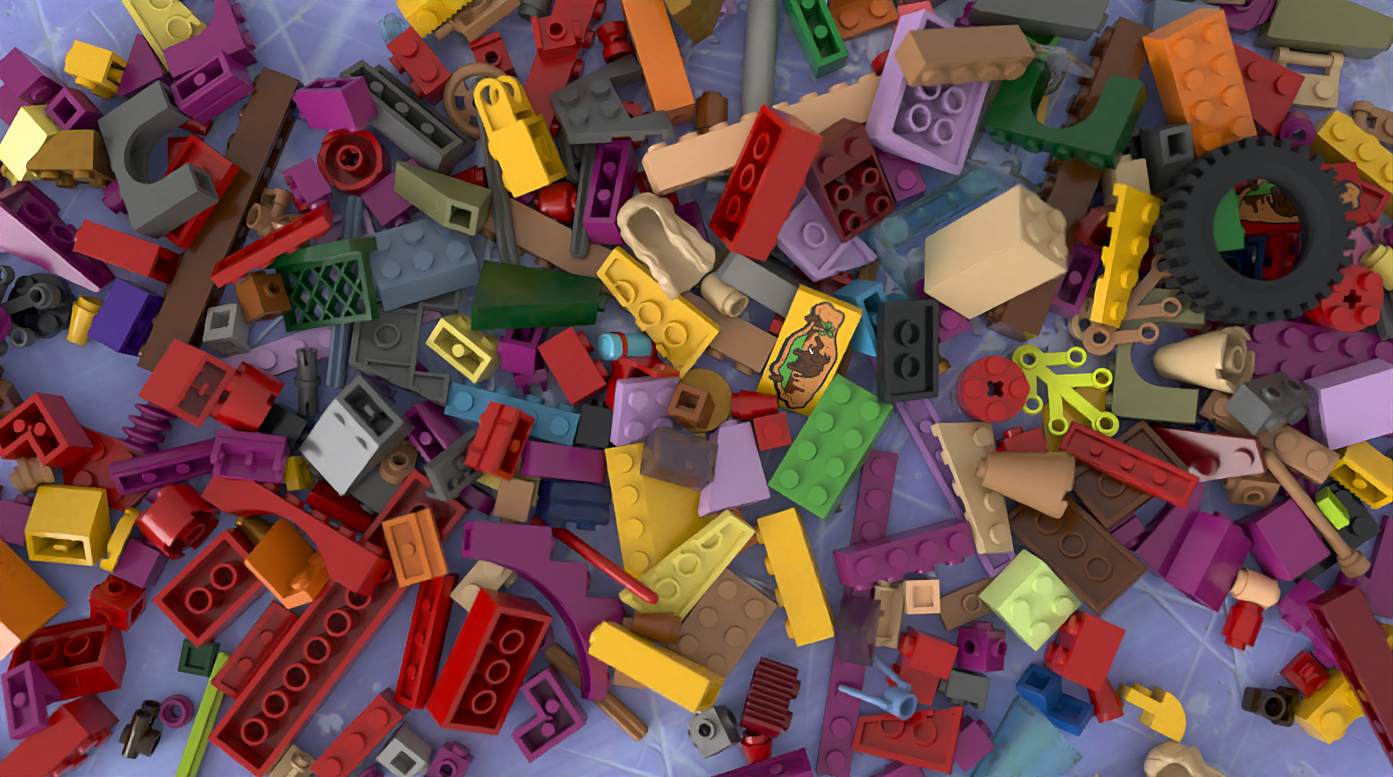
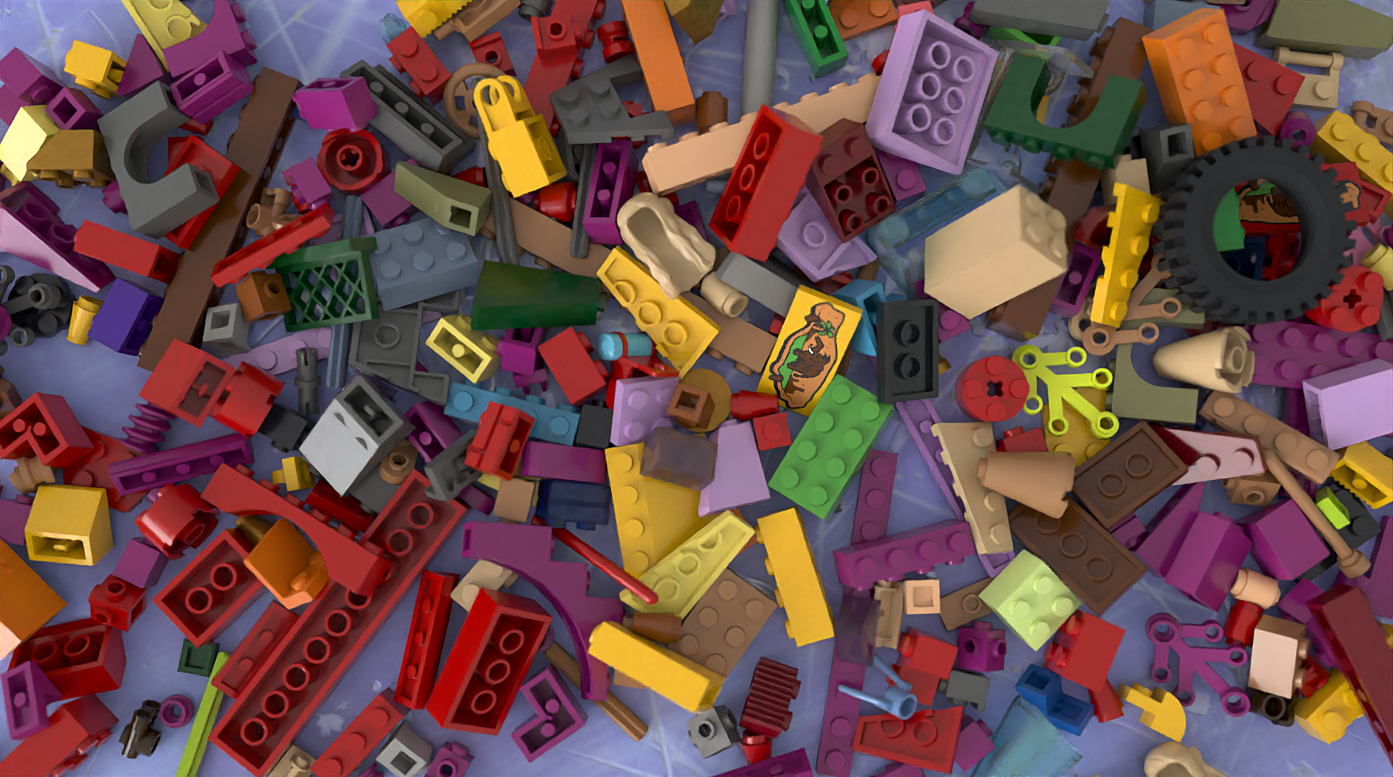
yellow tile [100,507,141,572] -> none
magenta hinge [210,429,291,484] -> none
orange plate [382,508,450,588] -> none
medium nougat brick [894,25,1035,86] -> none
red tile [1057,421,1201,510] -> none
dark grey brick [1225,371,1313,435] -> none
none -> magenta plant [1145,613,1250,717]
none -> brick [1248,614,1310,699]

